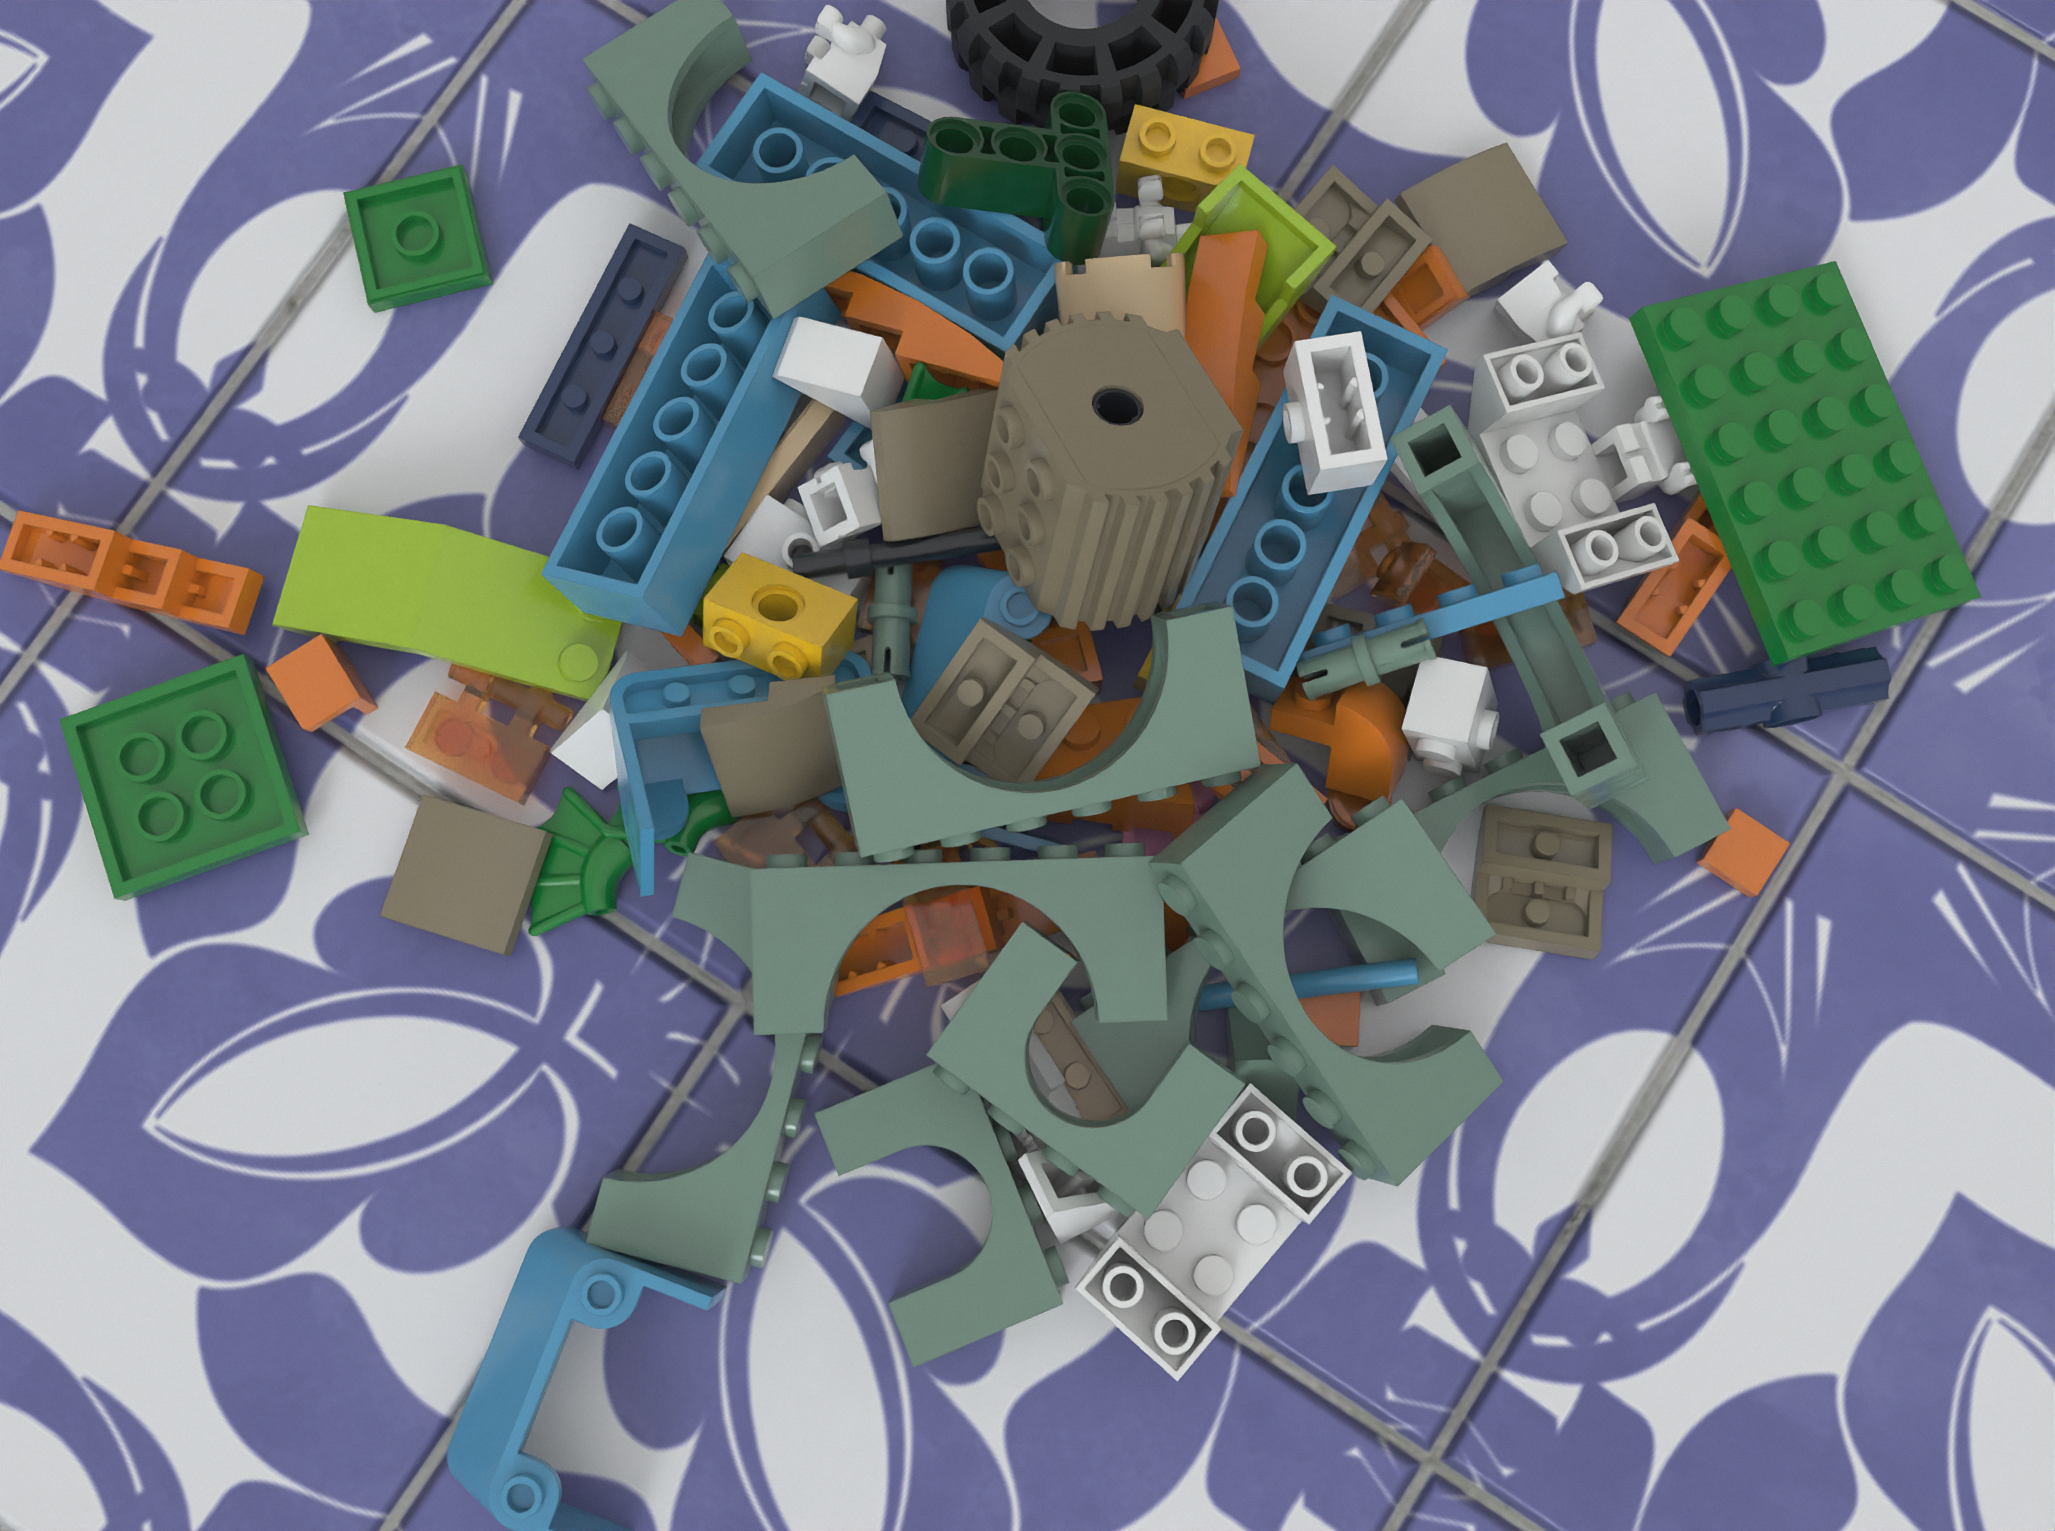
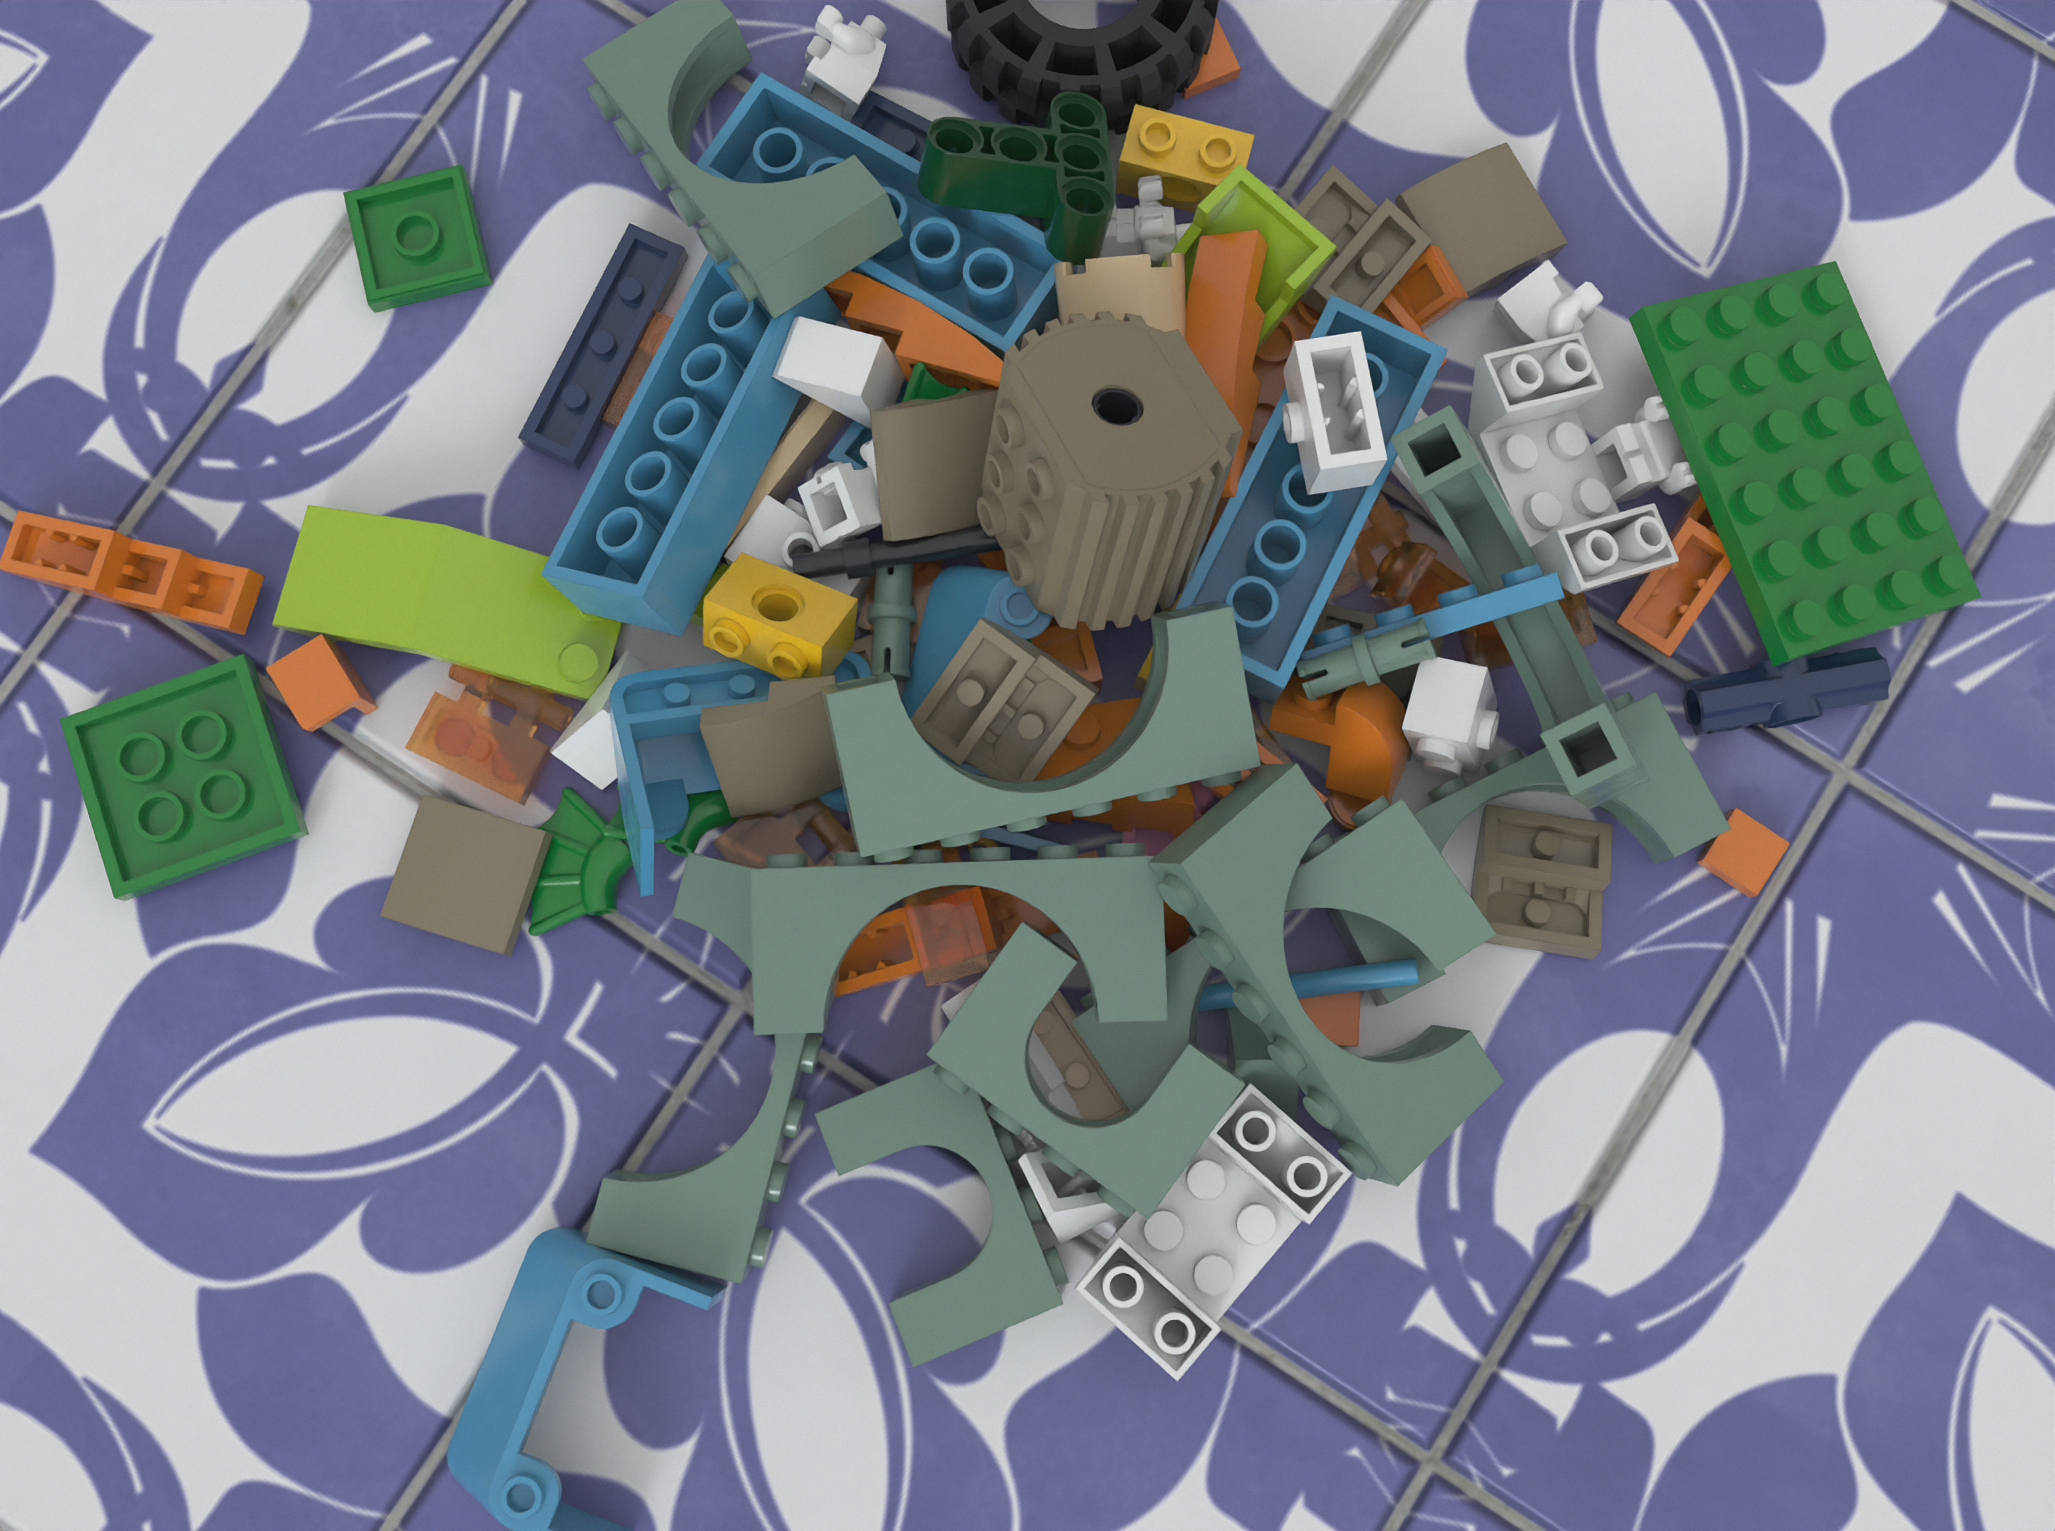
orange tile [660,624,723,666] -> none

